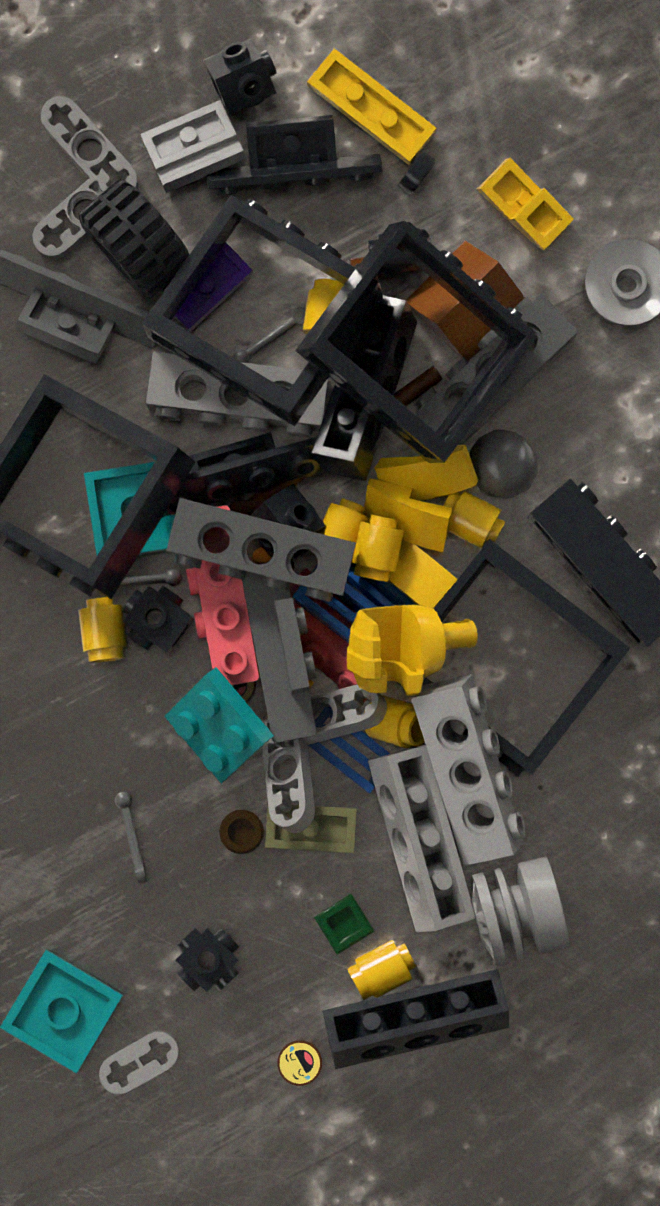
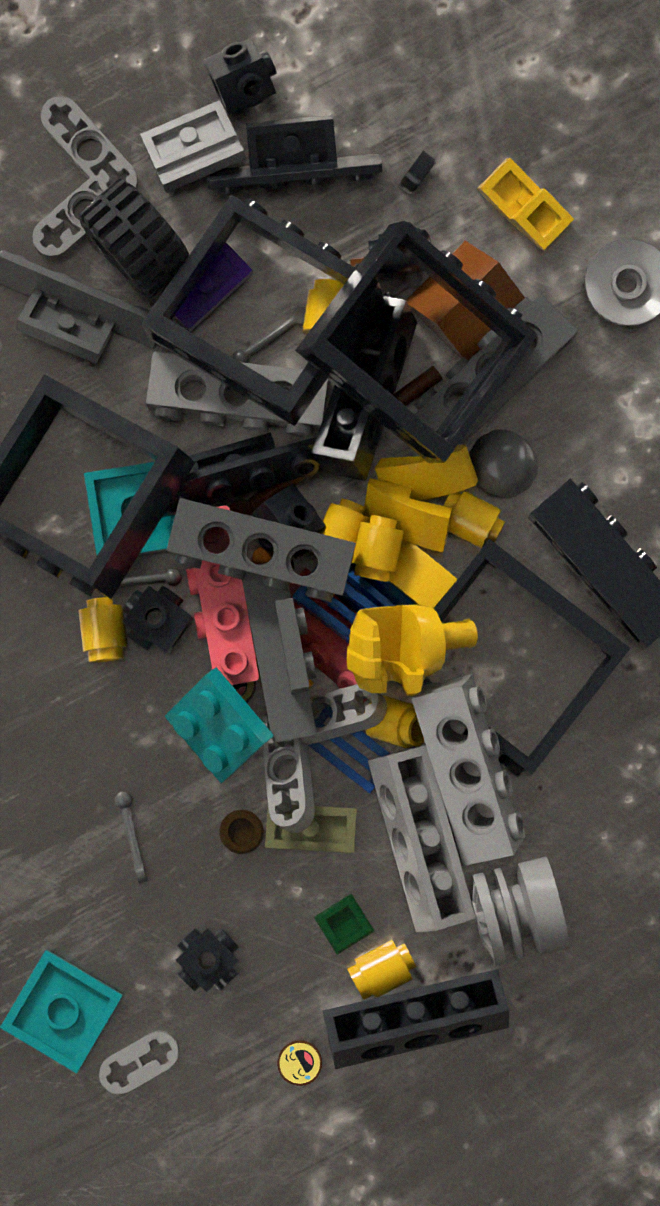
yellow plate [307,48,437,165] -> none

